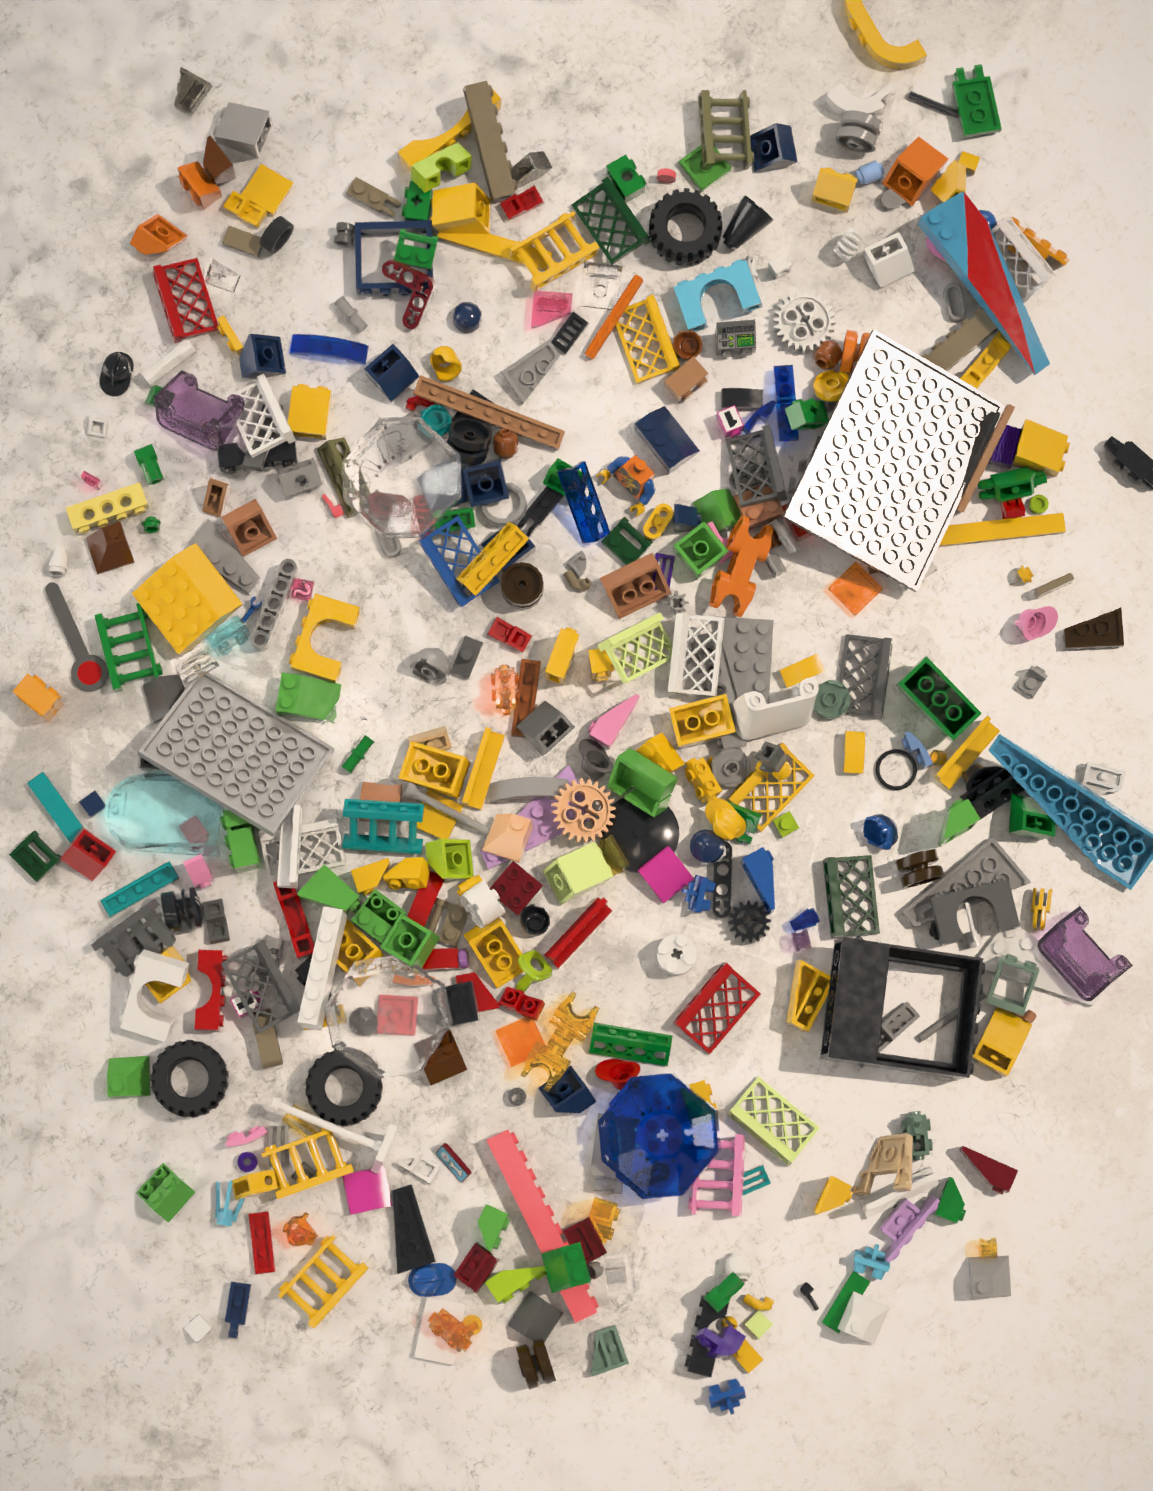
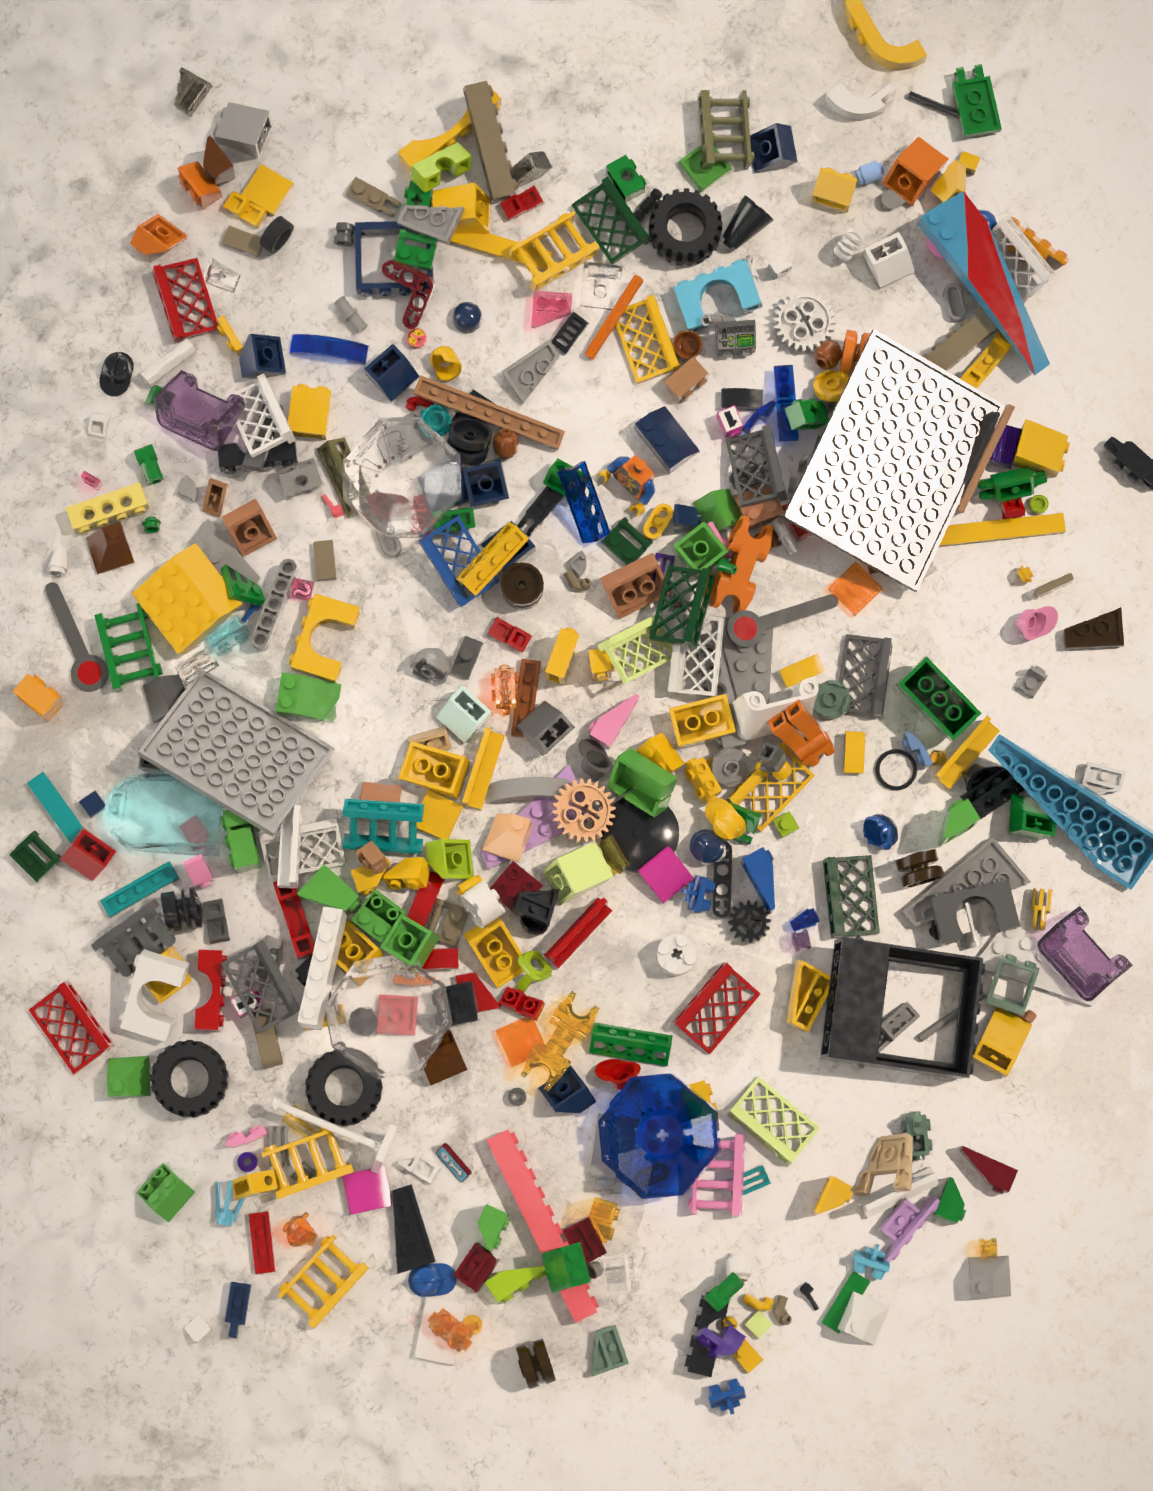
green pin [342,735,374,774] -> none
light grey piece [403,782,490,835] -> none
medium lavender tile [458,948,469,969] -> none
light grey piece [481,483,527,525] -> none
dark grey slope [508,1291,563,1343] -> none
coral tile [657,168,676,184] -> none
light grey slope [765,554,787,578] -> none
light grey wheel [835,110,883,153] -> none
none -> red fence [29,981,115,1074]
none -> light grey tile [177,475,197,502]
none -> green wing [220,565,265,606]
none -> dark tan tile [313,540,337,581]
none -> medium nougat brick [356,840,388,875]
none -> light grey wing [397,205,465,244]
none -> tile [407,328,426,349]
none -> light aqua slope [436,685,492,744]
none -> black wing [511,889,559,926]
none -> black axle [633,188,663,222]
none -> dark green fence [649,565,715,649]
none -> light grey pin [701,312,736,328]
none -> green arm [717,558,737,575]
none -> dark grey piece [726,594,838,647]
none -> orange hips [768,699,835,767]
none -> dark tan arm [773,1295,792,1325]

